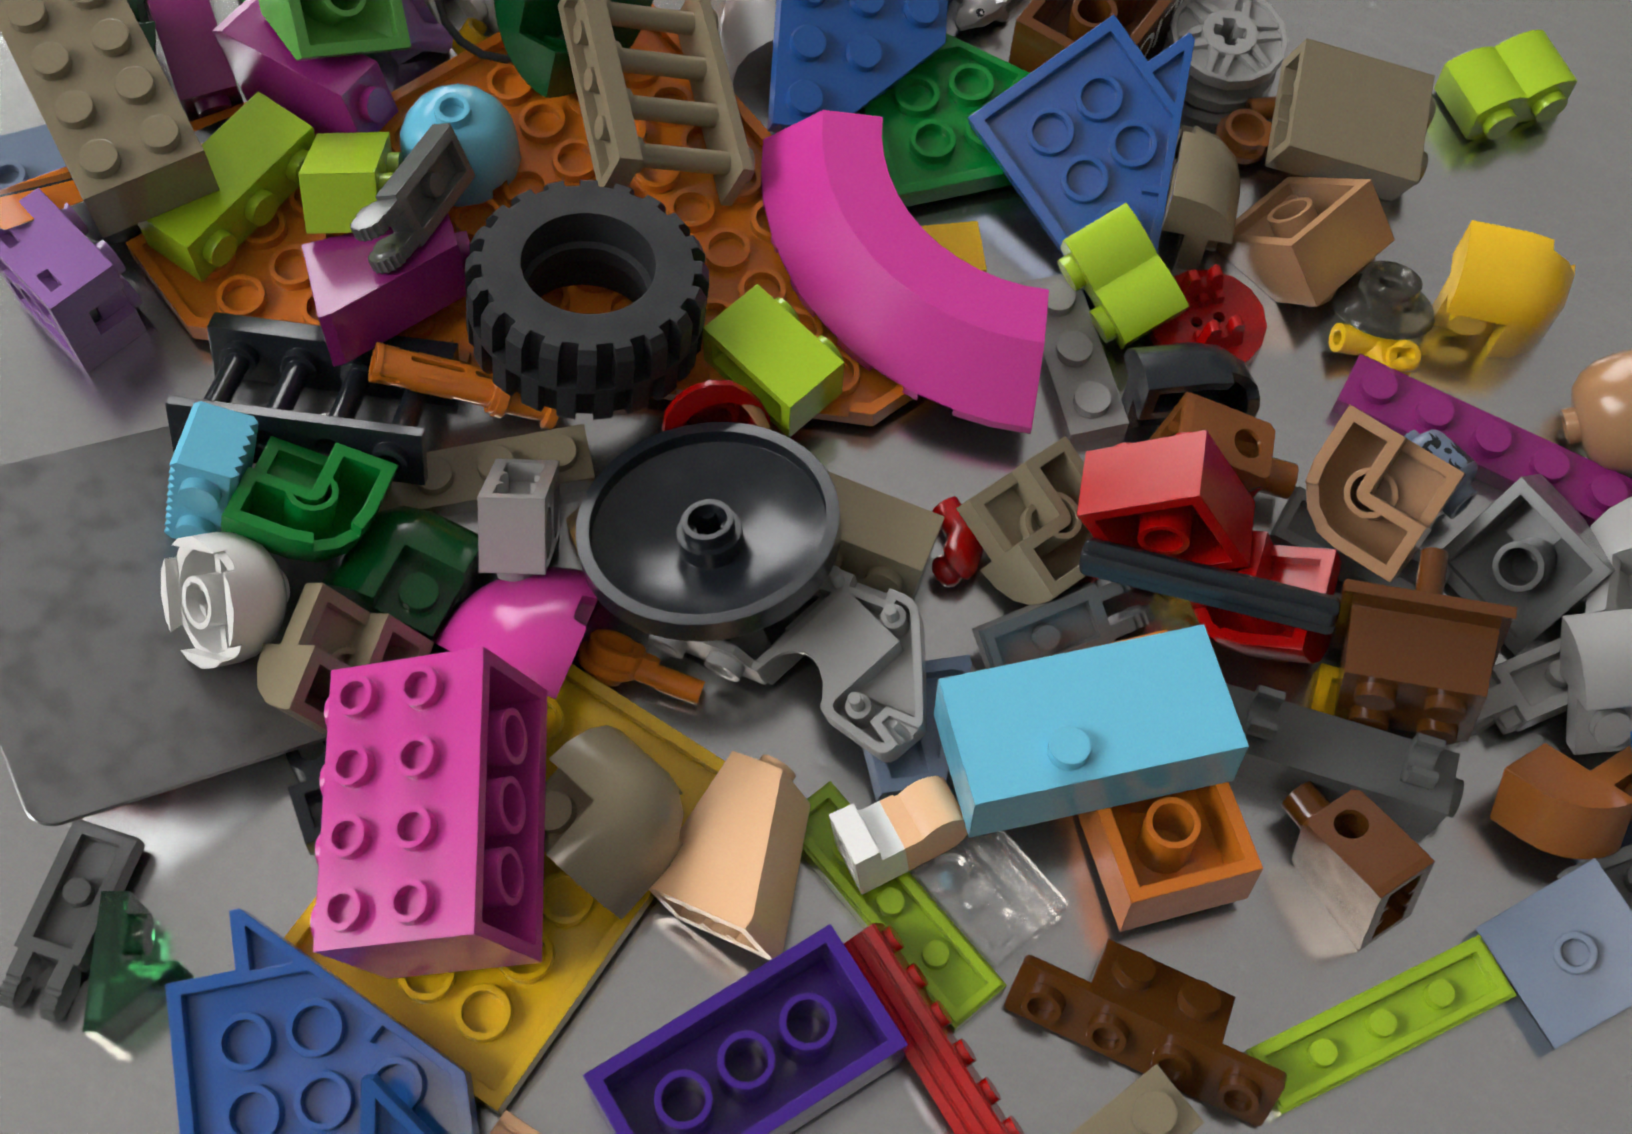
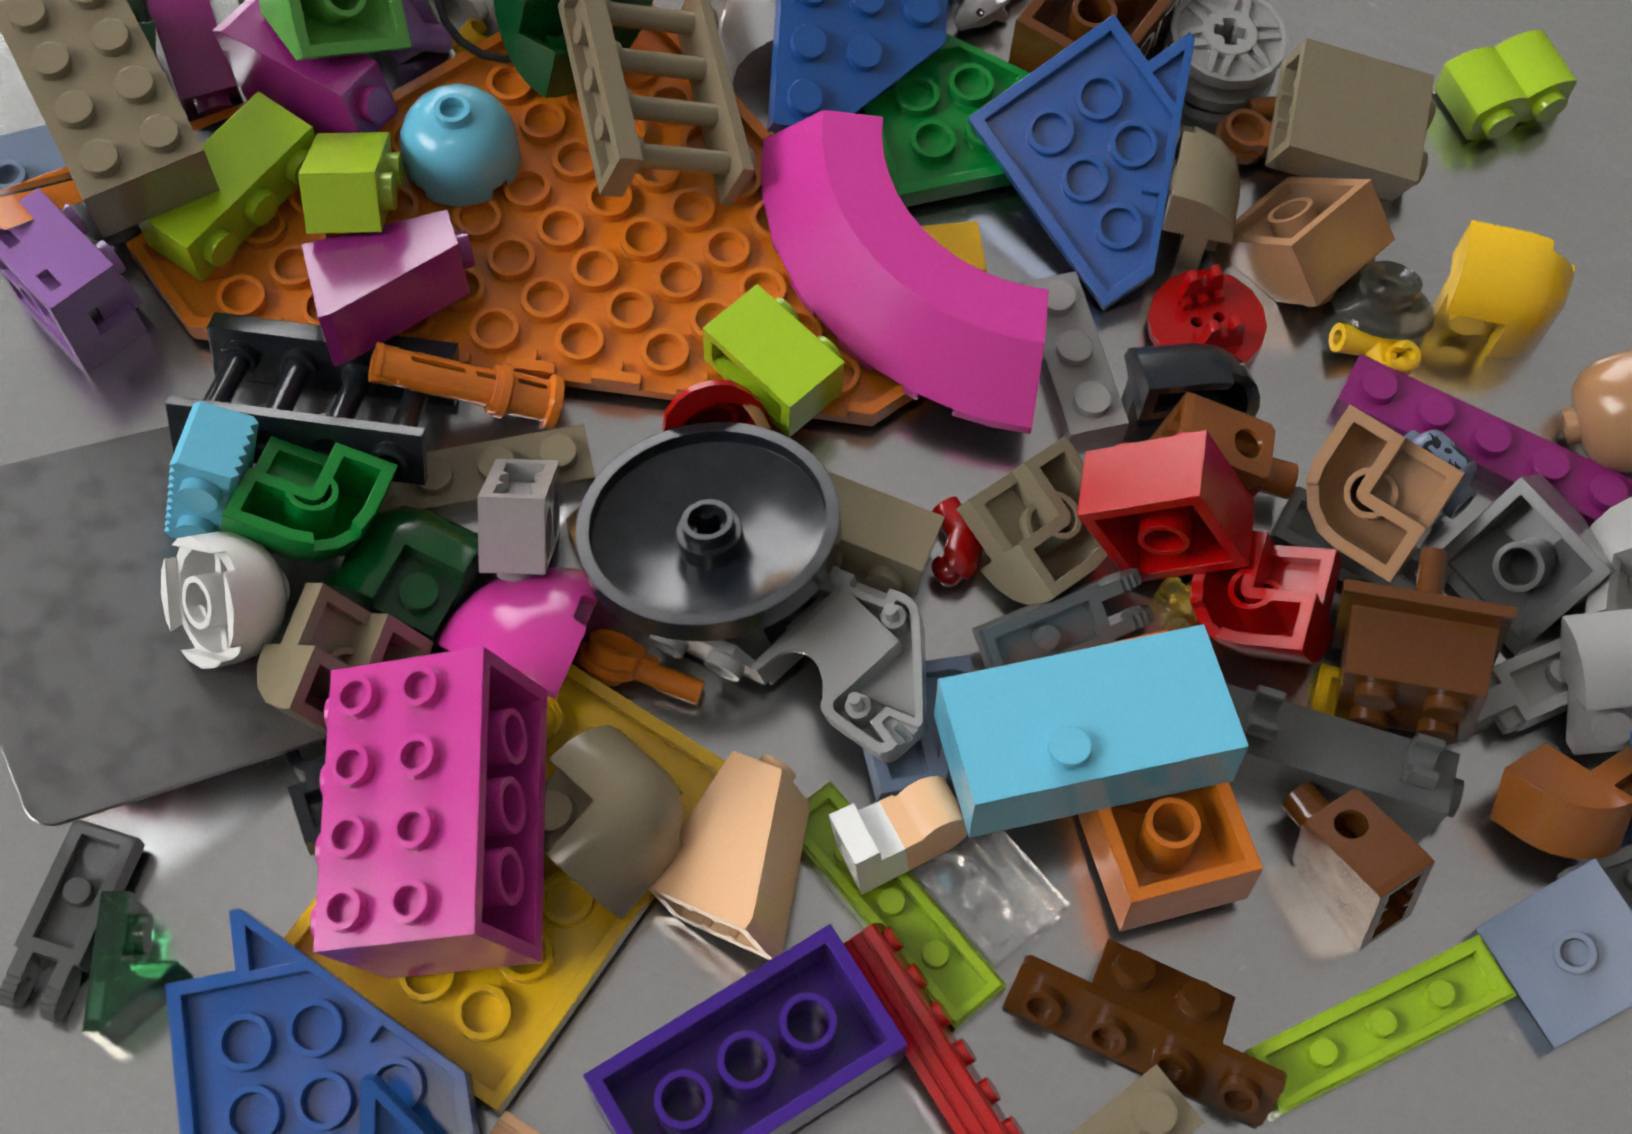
dark grey hinge [350,123,476,274] -> none
black tyre [465,180,709,420] -> none
lime brick [1057,203,1189,350] -> none
black axle [1079,537,1341,635] -> none

